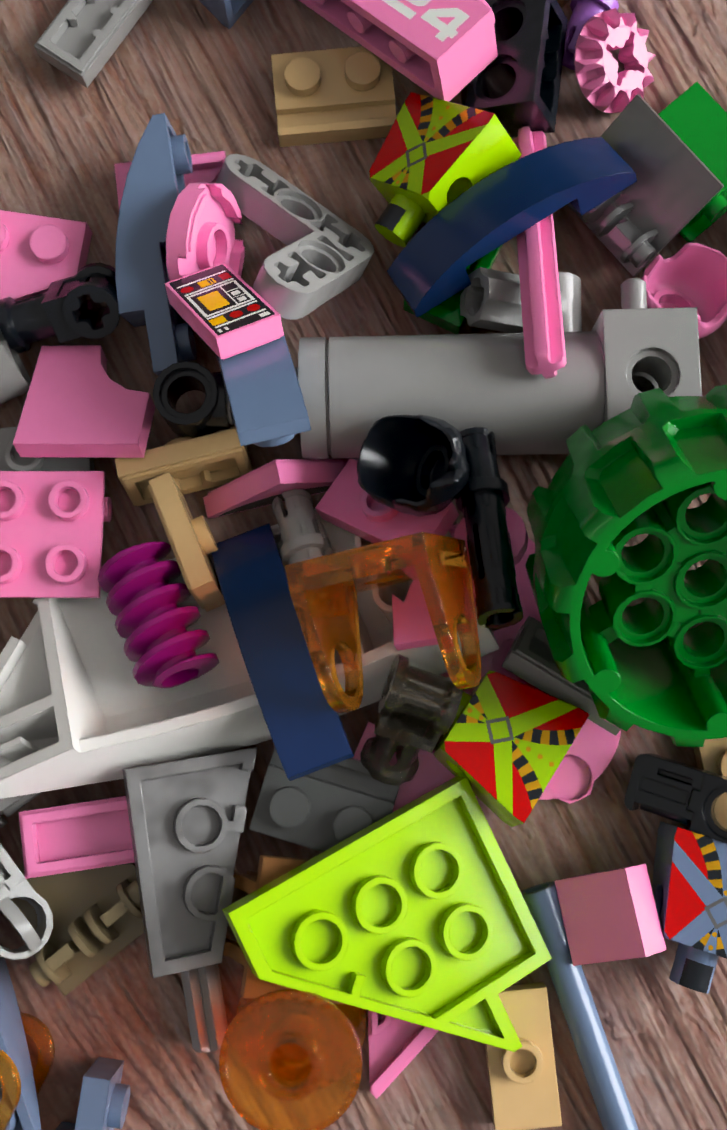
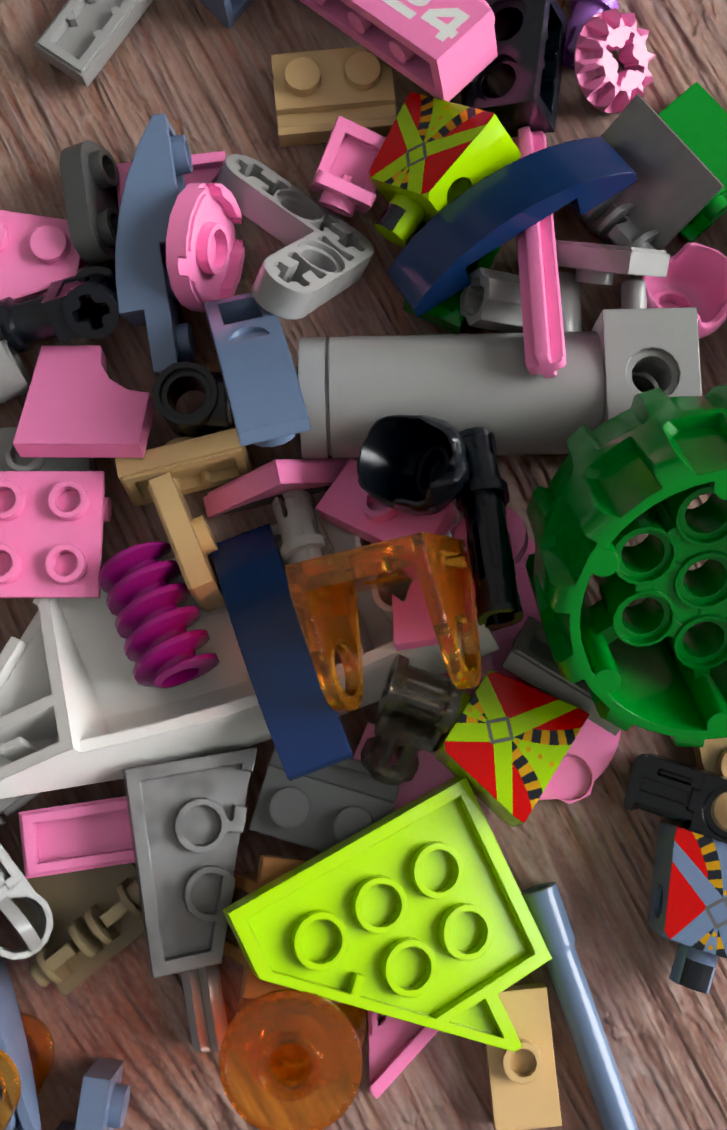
tile [164,262,284,360] -> none
bright pink piece [554,864,667,966] -> none
none -> dark grey plate [60,140,119,264]
none -> bright pink bracket [309,116,386,217]
none -> plate [555,240,670,285]

